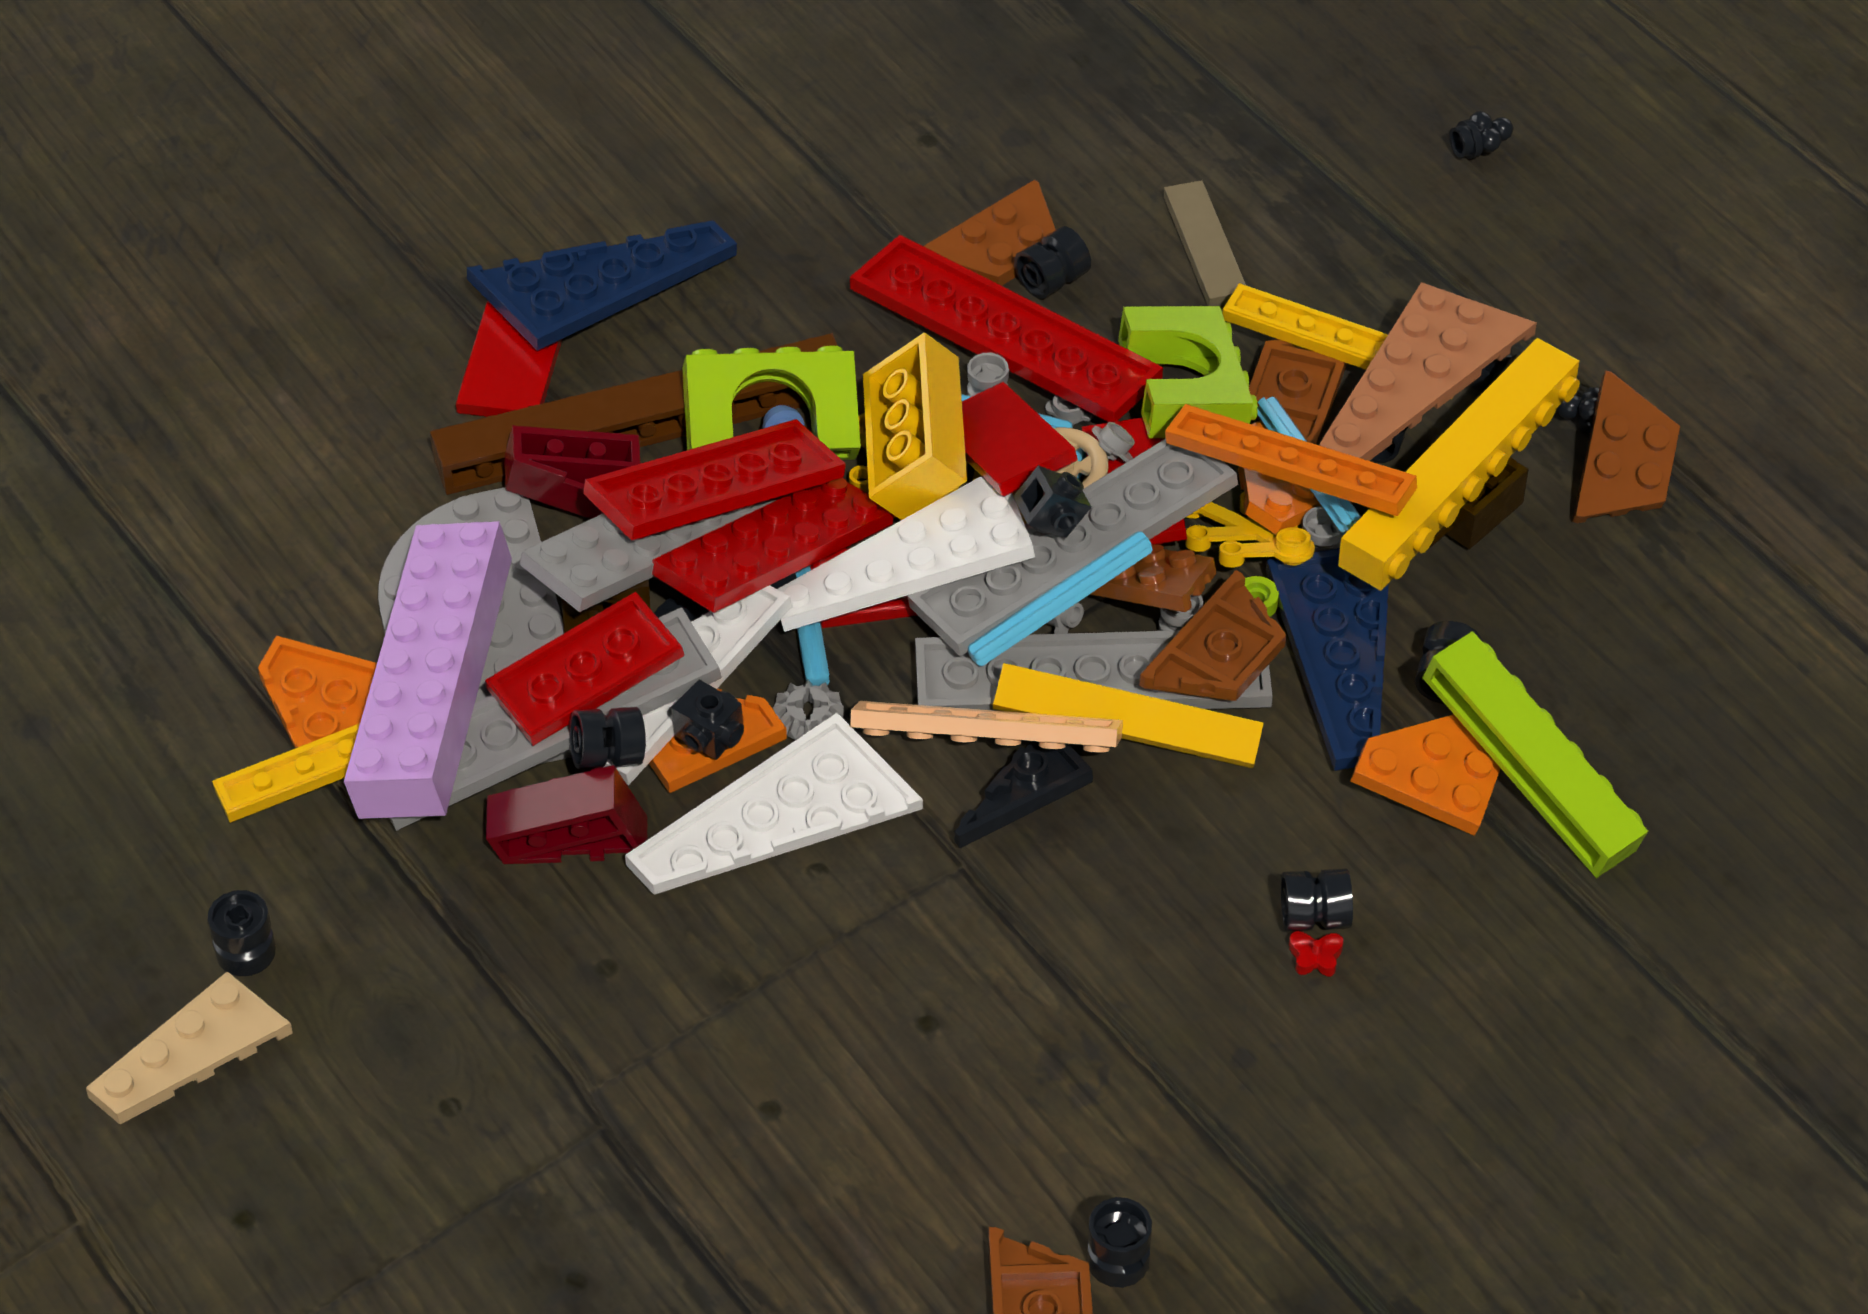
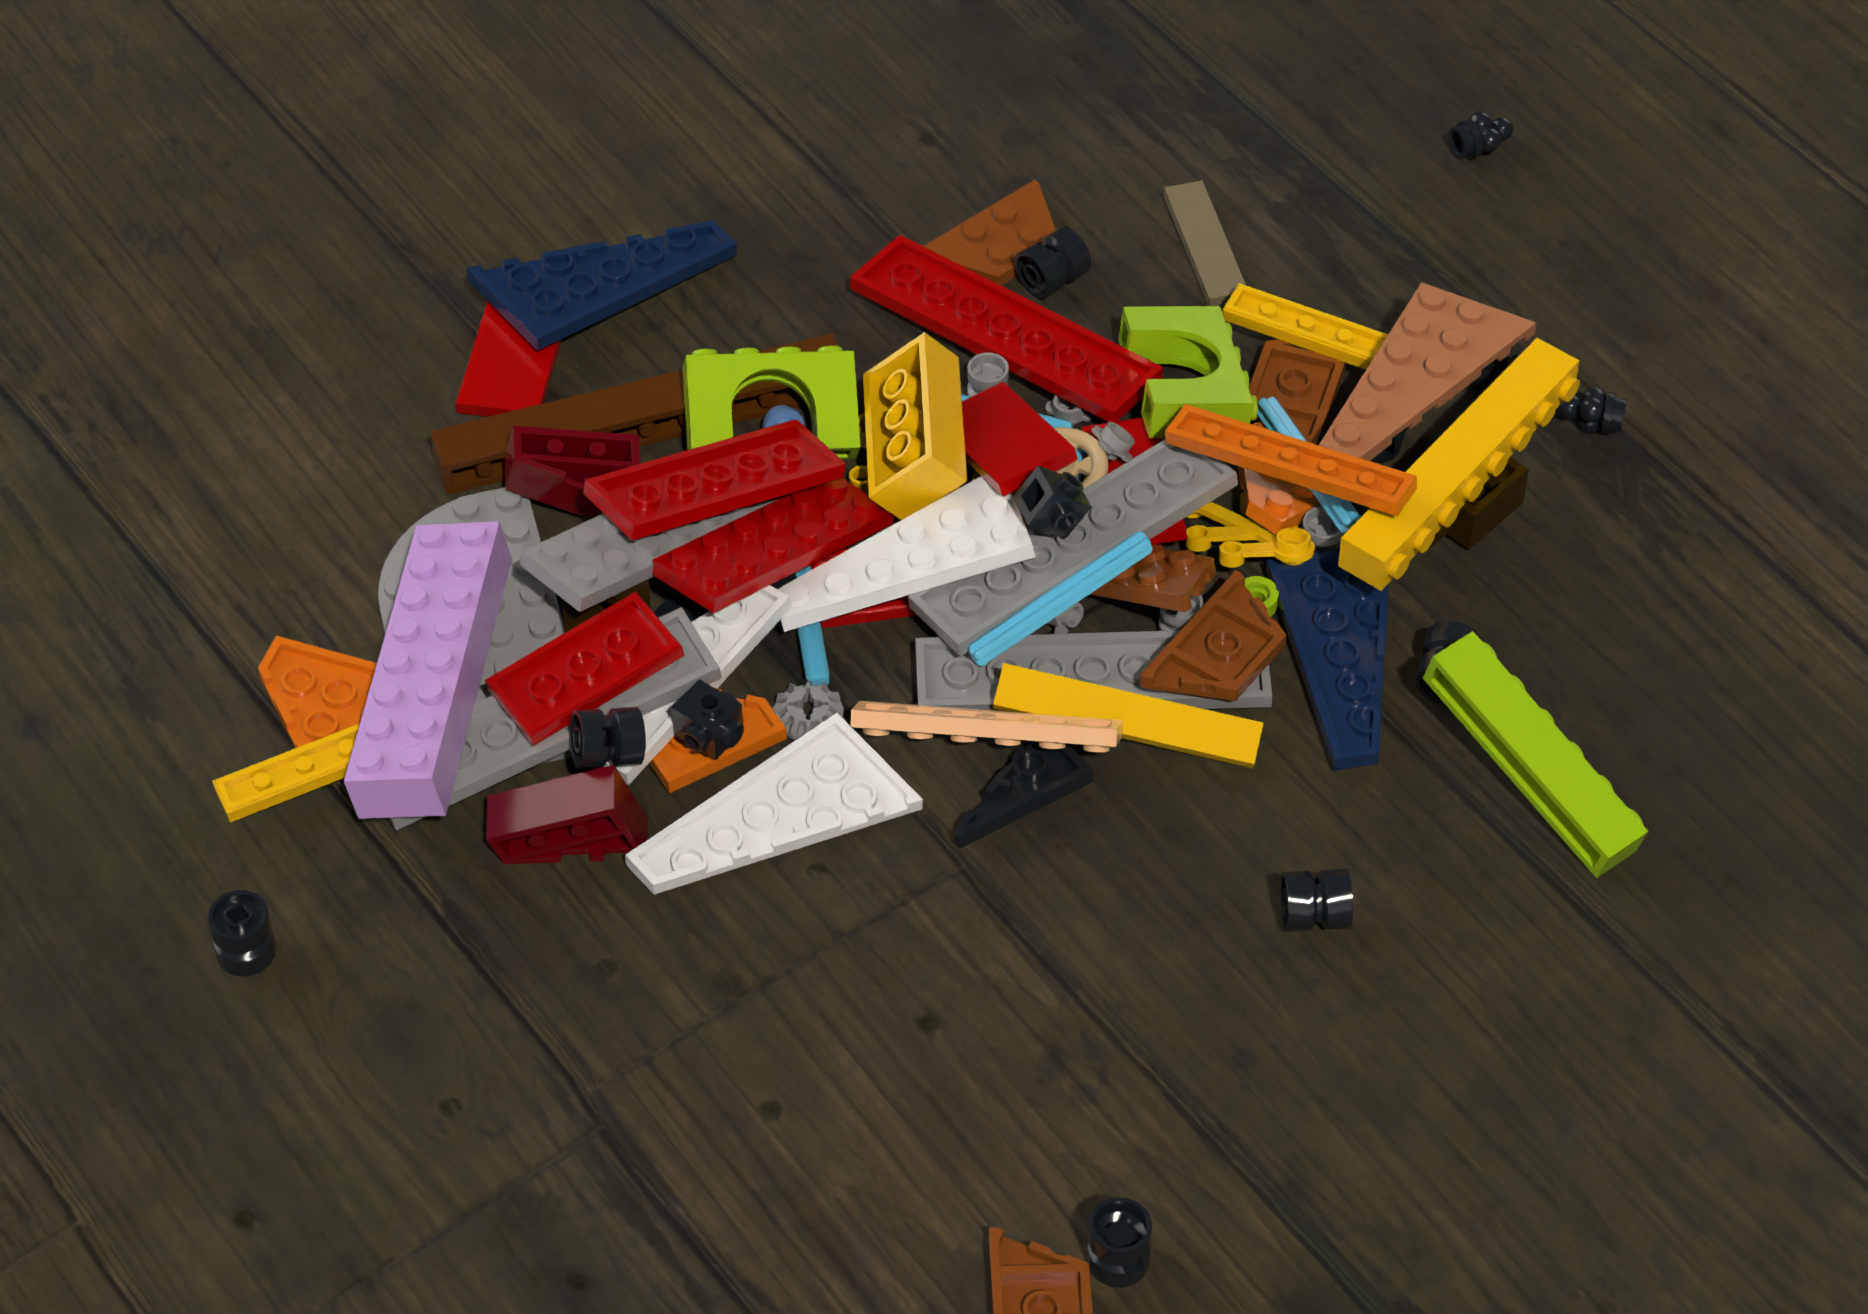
tan wing [86,972,293,1124] -> none
red piece [1289,931,1344,977] -> none
orange plate [1350,714,1500,836] -> none
dark orange wing [1572,371,1680,523] -> none

